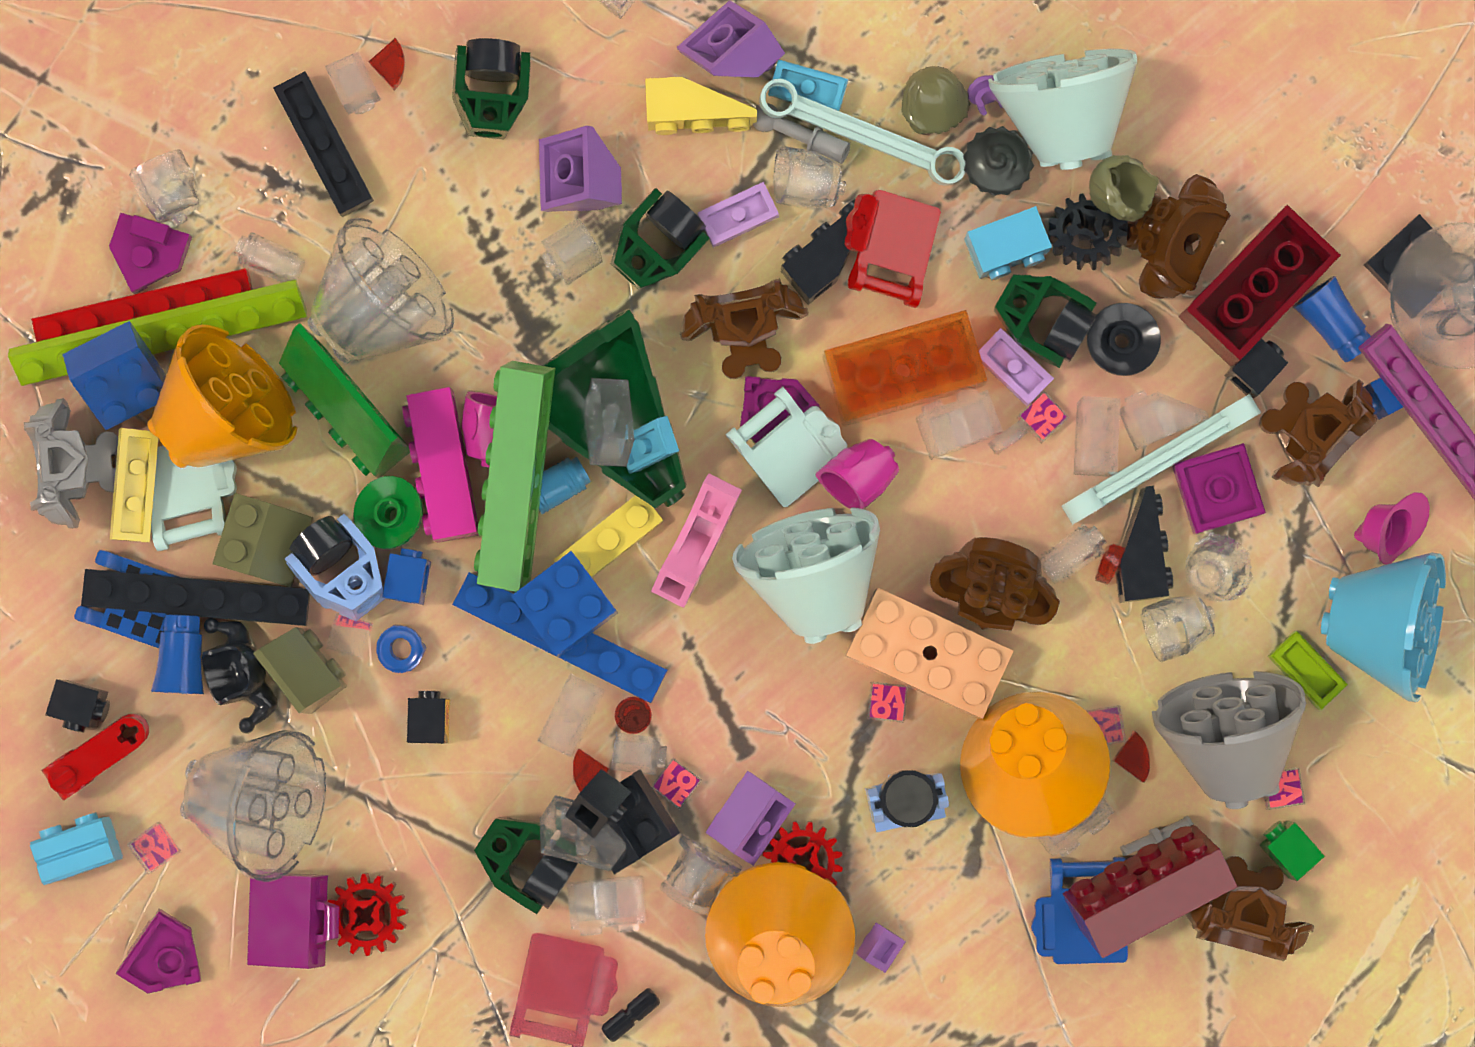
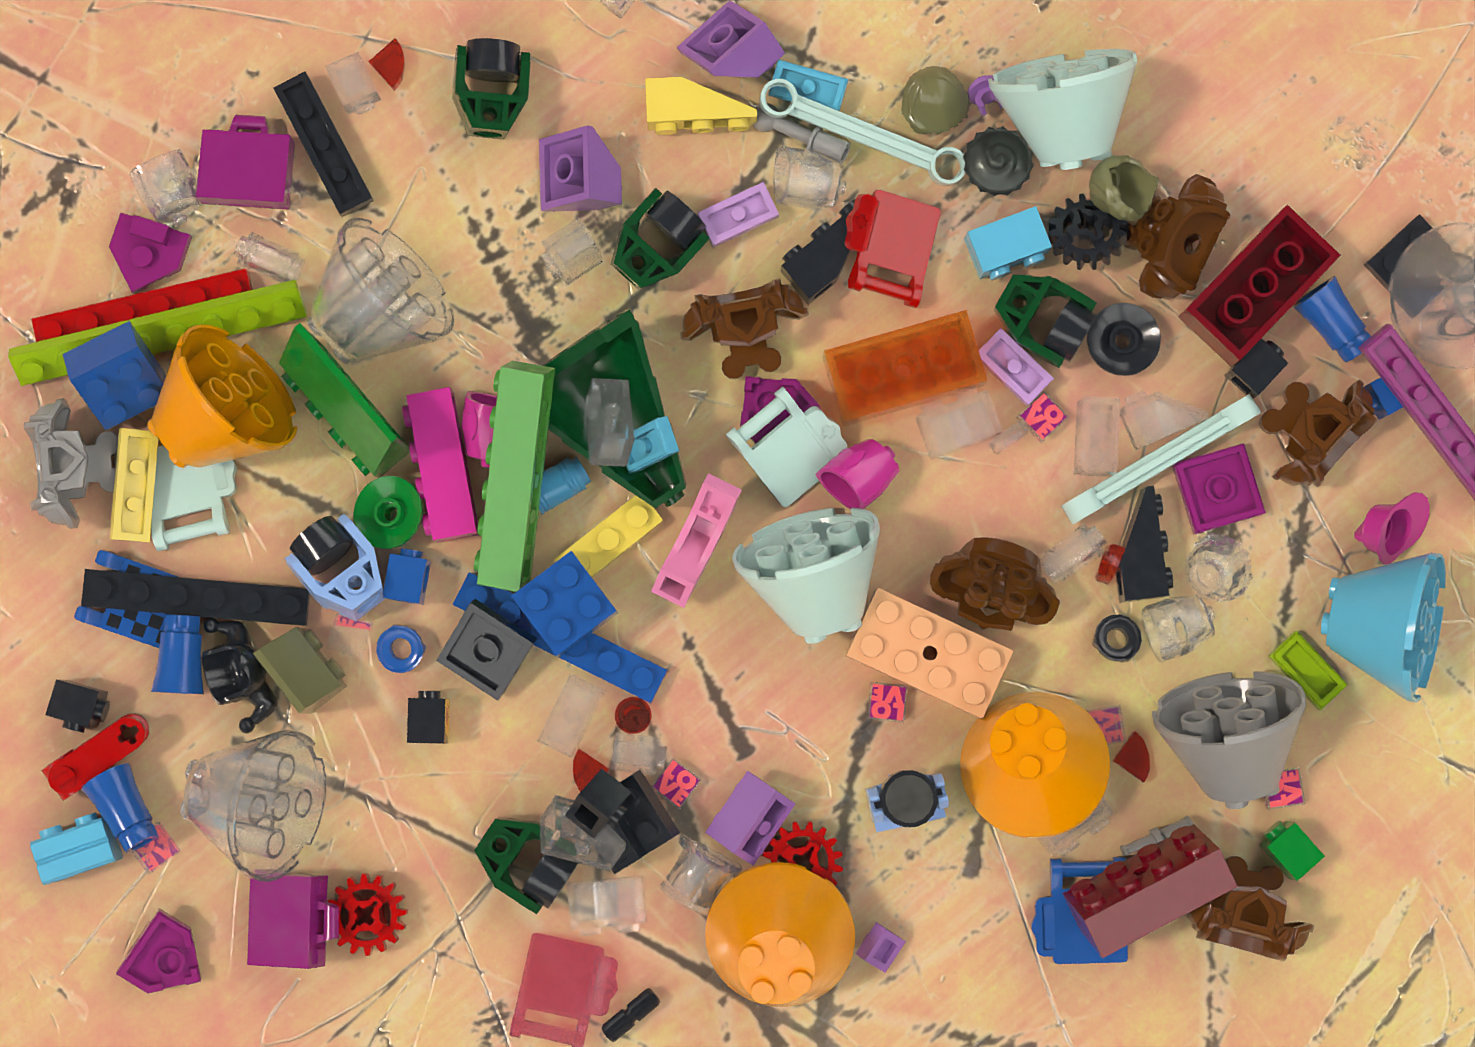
olive slope [212,493,313,587] -> none
none -> blue plant [82,763,158,853]
none -> magenta piece [196,114,295,210]
none -> plate [436,598,537,701]
none -> black piece [1092,614,1142,663]

